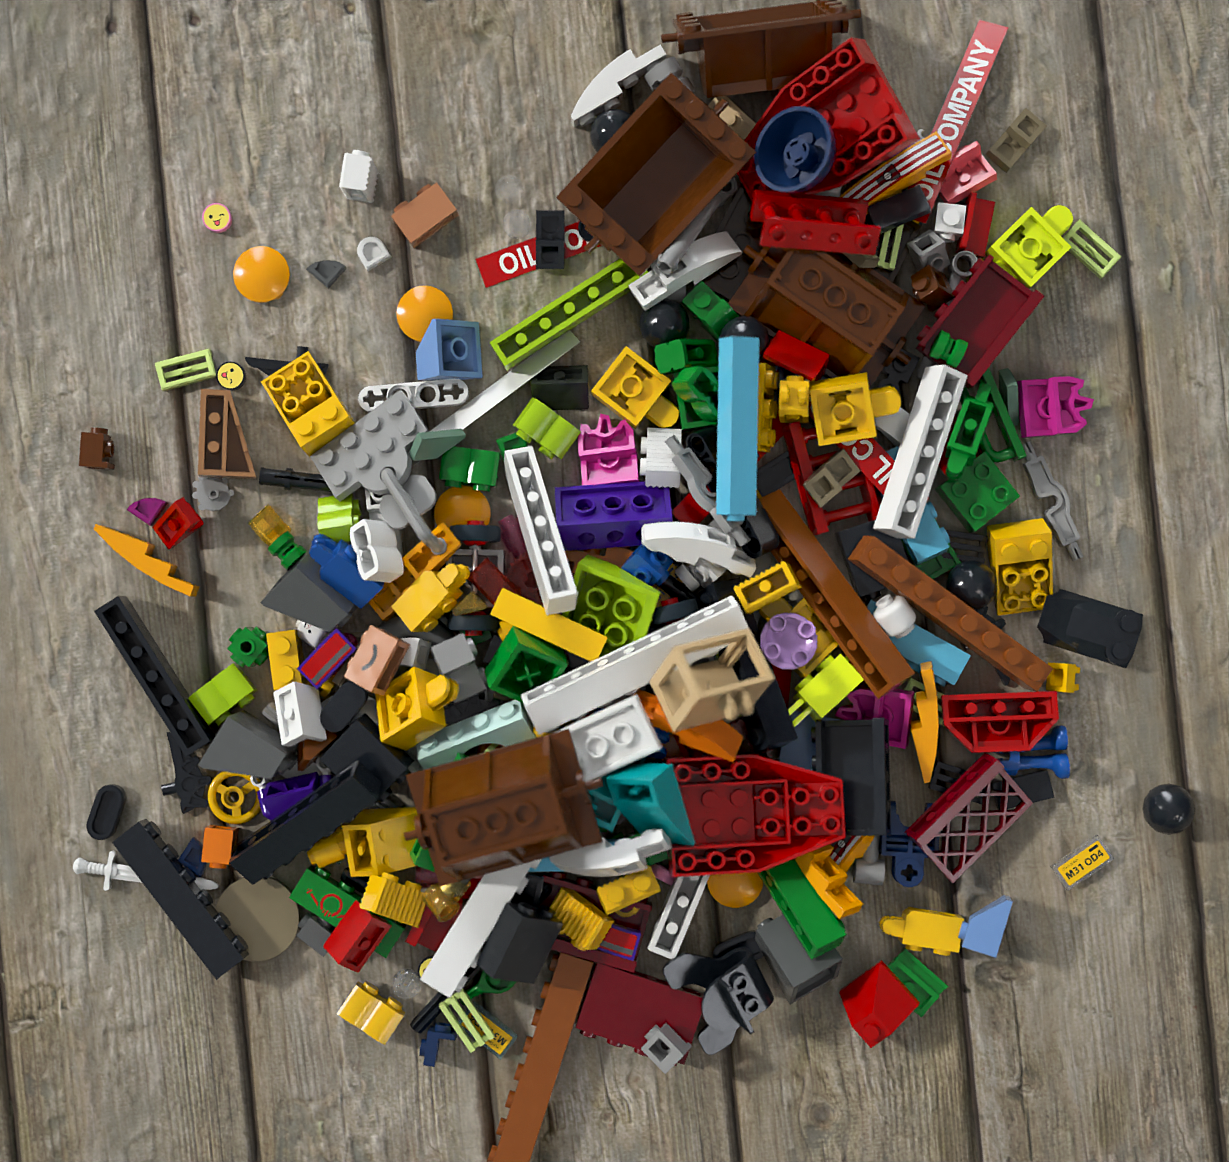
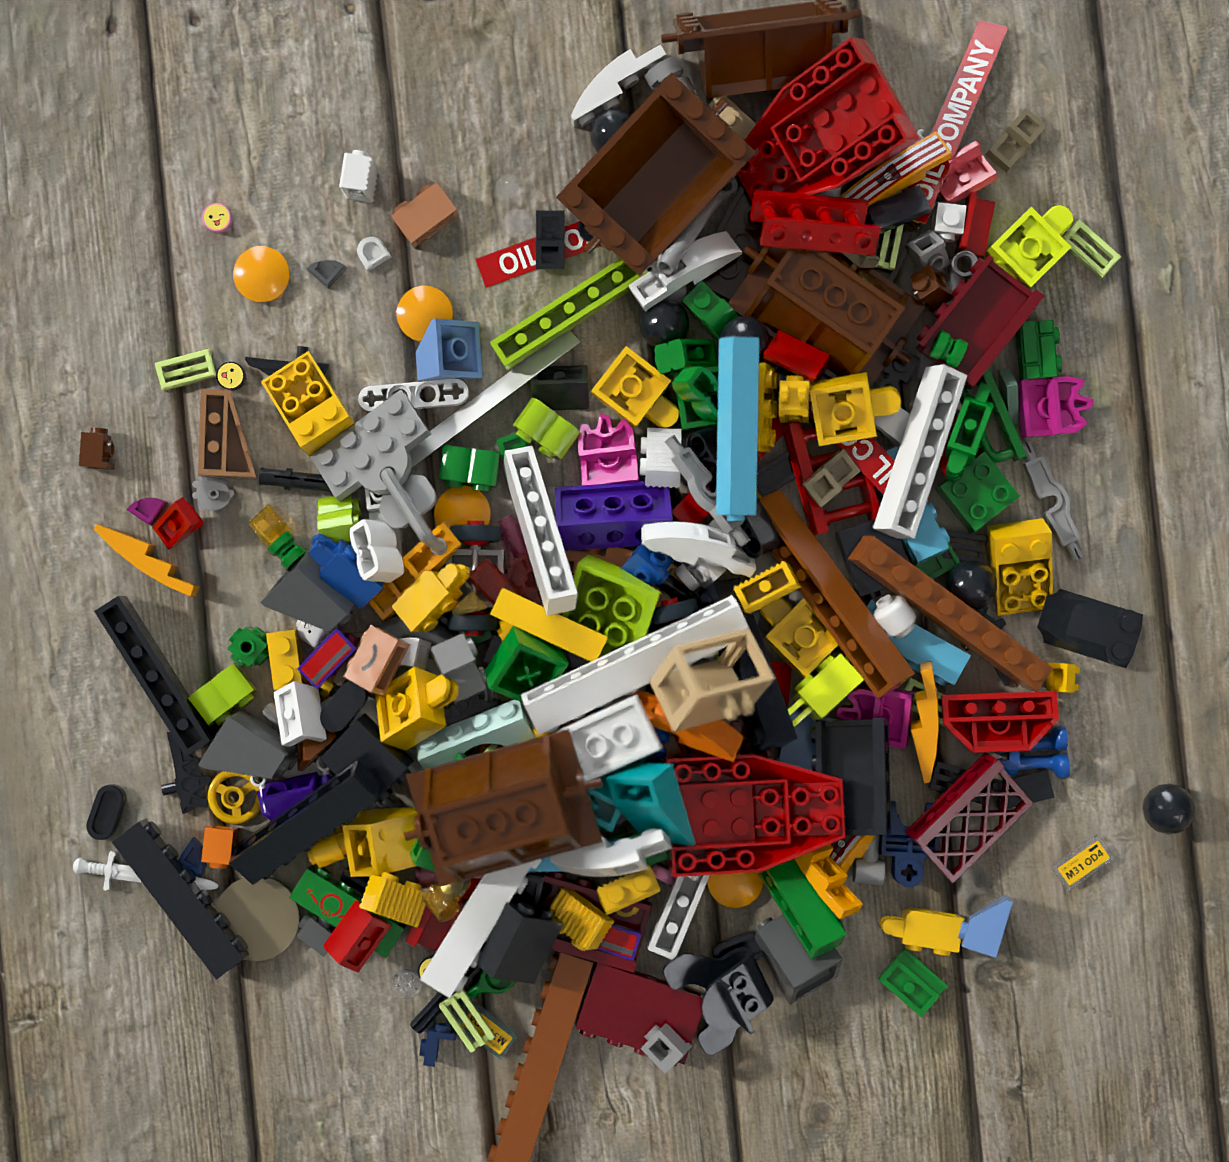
yellow brick [337,981,405,1045] -> none
sand green tile [409,428,466,461] -> none
dark blue piece [754,106,836,193] -> none
lavender dish [760,613,817,669] -> none
red slope [839,960,920,1048] -> none
none -> green brick [1015,320,1062,381]

